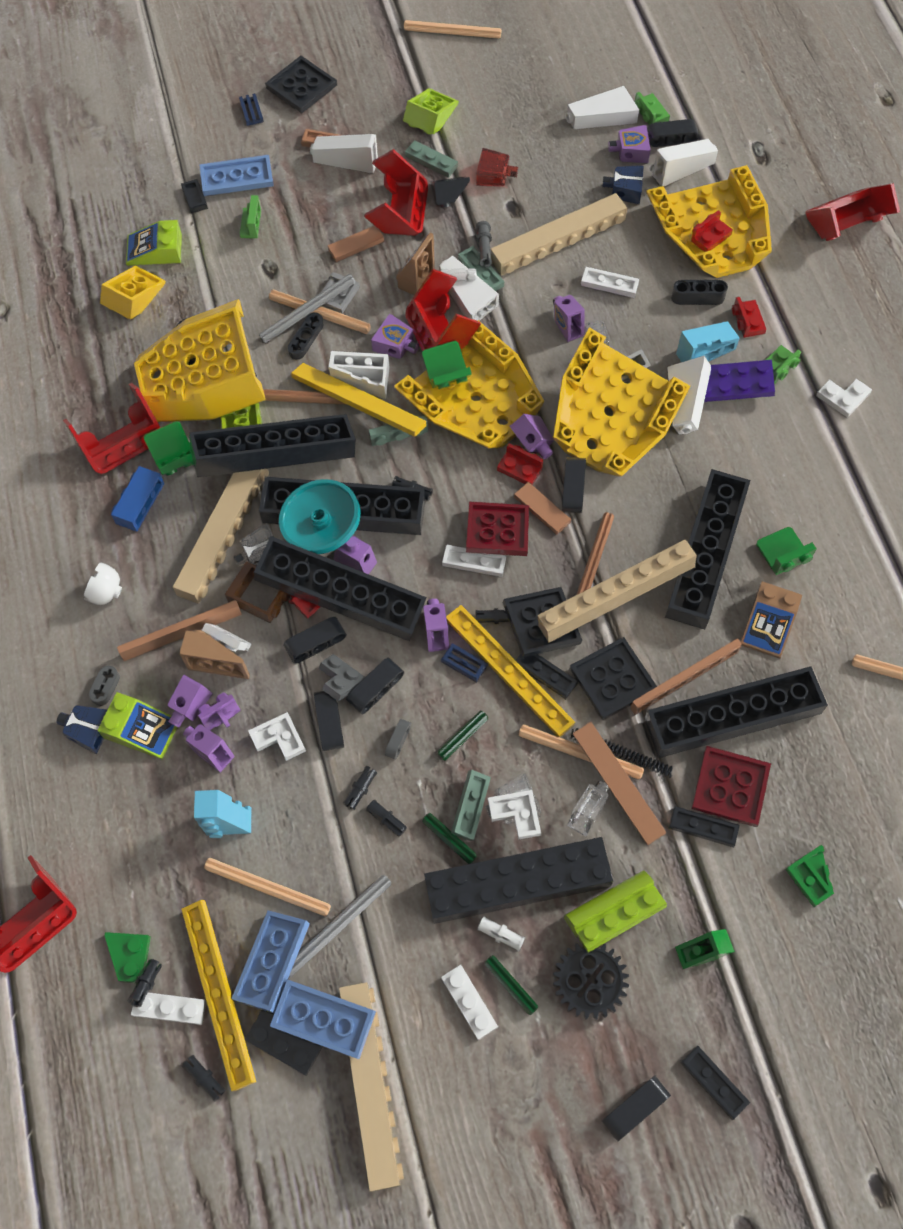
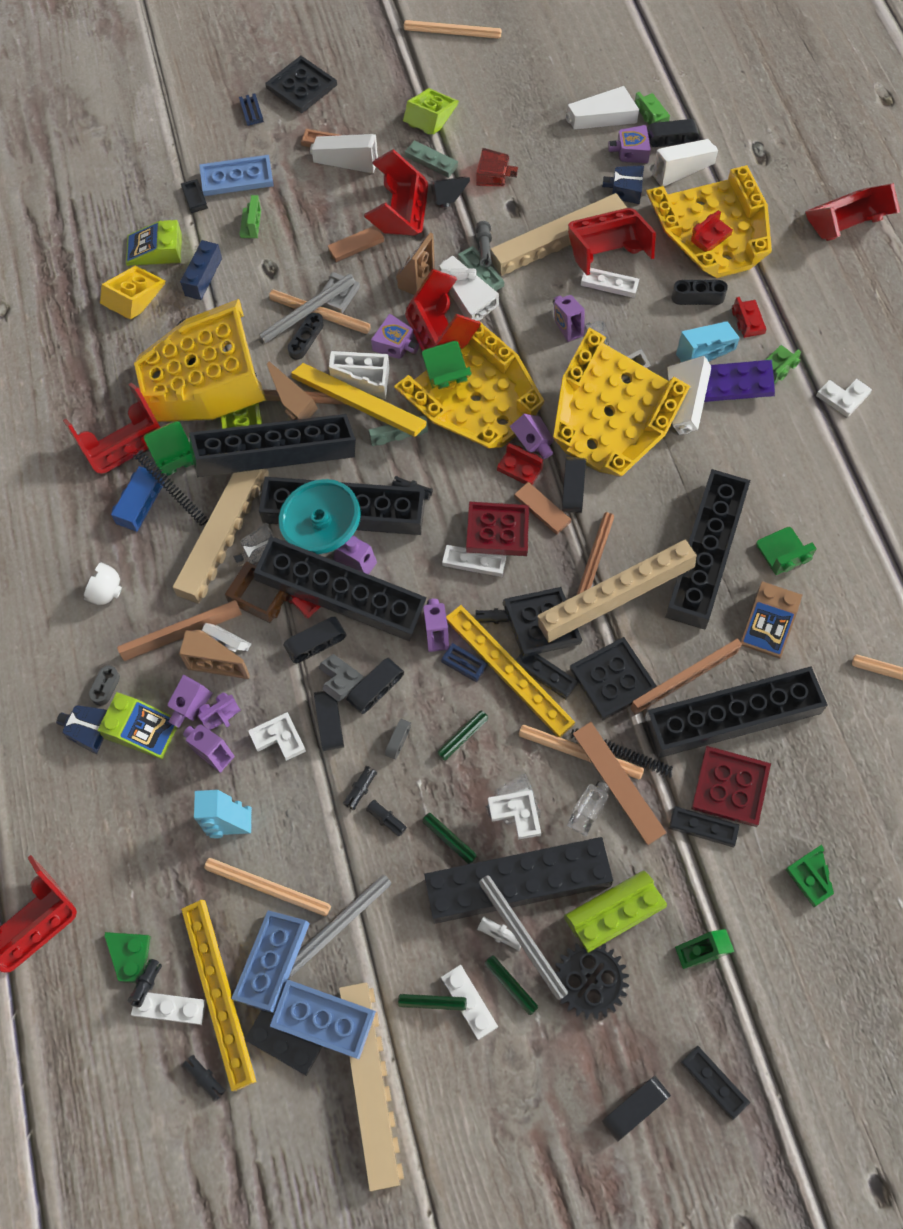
sand green plate [451,770,491,841] -> none
none -> black piece [133,450,209,526]
none -> dark blue brick [180,240,222,300]
none -> medium nougat slope [267,361,318,420]
none -> dark green axle [398,994,467,1011]
none -> light grey axle [479,875,568,1000]
none -> red windscreen [568,208,656,275]

